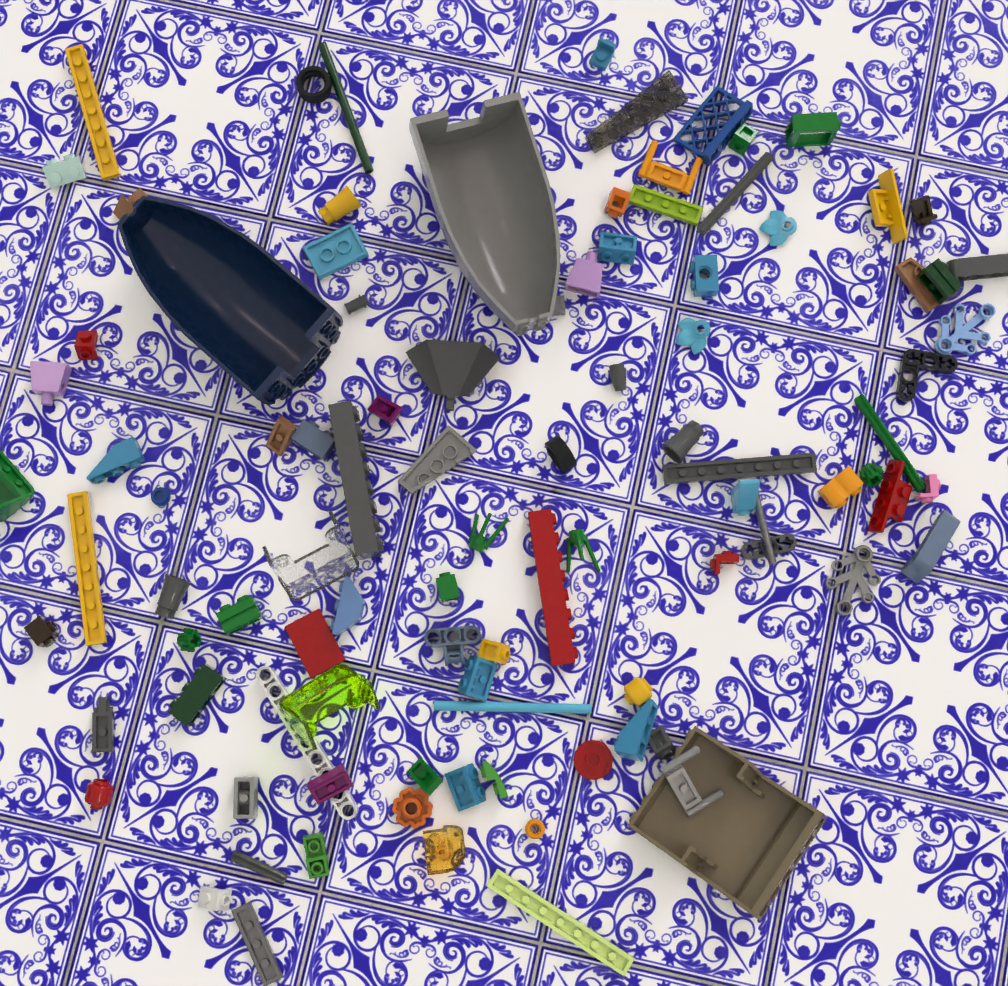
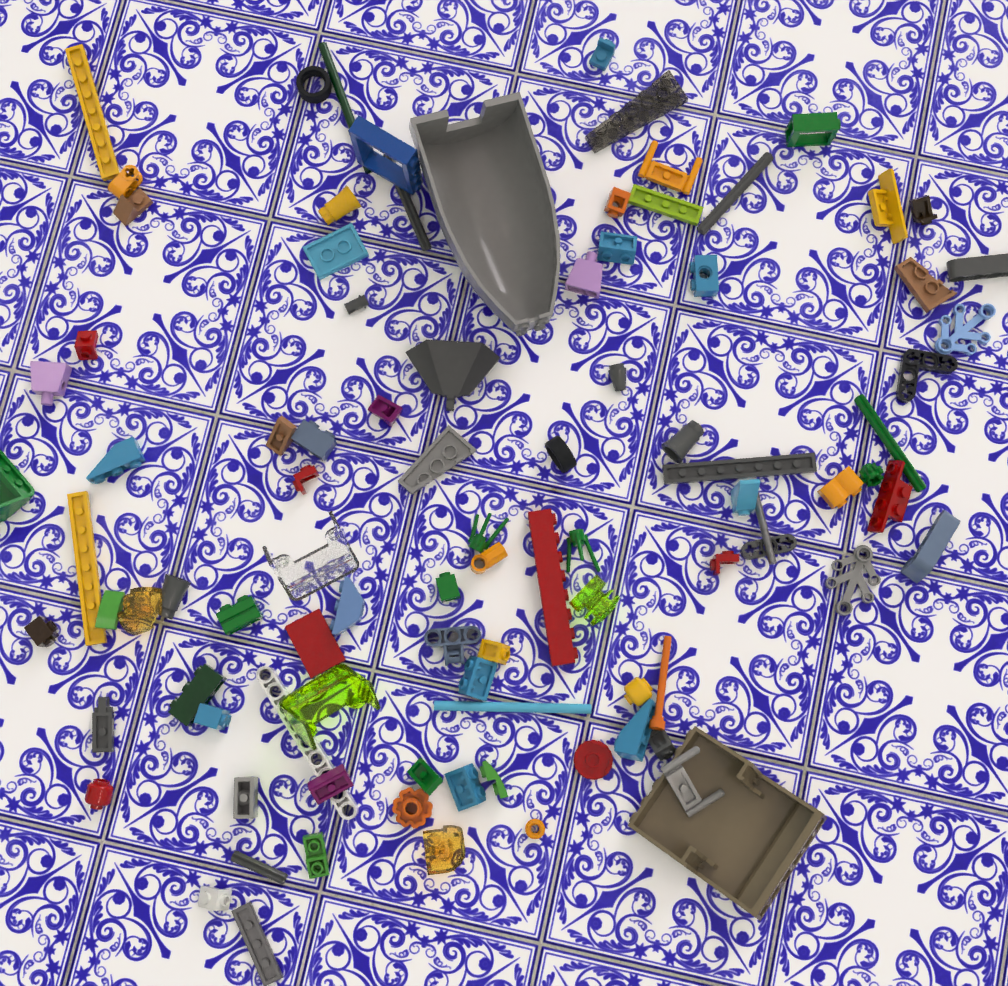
light aqua bracket [42,153,87,189] -> none
dark blue panel [118,196,343,405] -> none
blue plate [151,487,171,506] -> none
green gear [176,628,202,652] -> none
dark grey brick [328,400,384,560] -> none
yellowish green plate [487,868,635,976] -> none
flat silver tile [552,295,566,316] -> none
blue fence [673,86,753,166] -> none
medium azure plate [676,318,711,355] -> none
green bracket [728,122,758,156] -> none
medium azure plate [759,210,797,246] -> none
bright pink bracket [915,474,941,503] -> none
dark green brick [917,258,962,305] -> none
none -> bright green slope [95,590,125,630]
none -> light orange piece [107,165,143,199]
none -> clear yellow brick [117,587,162,635]
none -> dark azure brick [193,703,232,730]
none -> red bracket [292,465,320,495]
none -> blue window [348,115,423,195]
none -> dark grey axle [383,154,431,251]
none -> light orange piece [470,542,508,574]
none -> clear neon green wheel [569,574,621,627]
none -> orange piece [649,636,672,731]

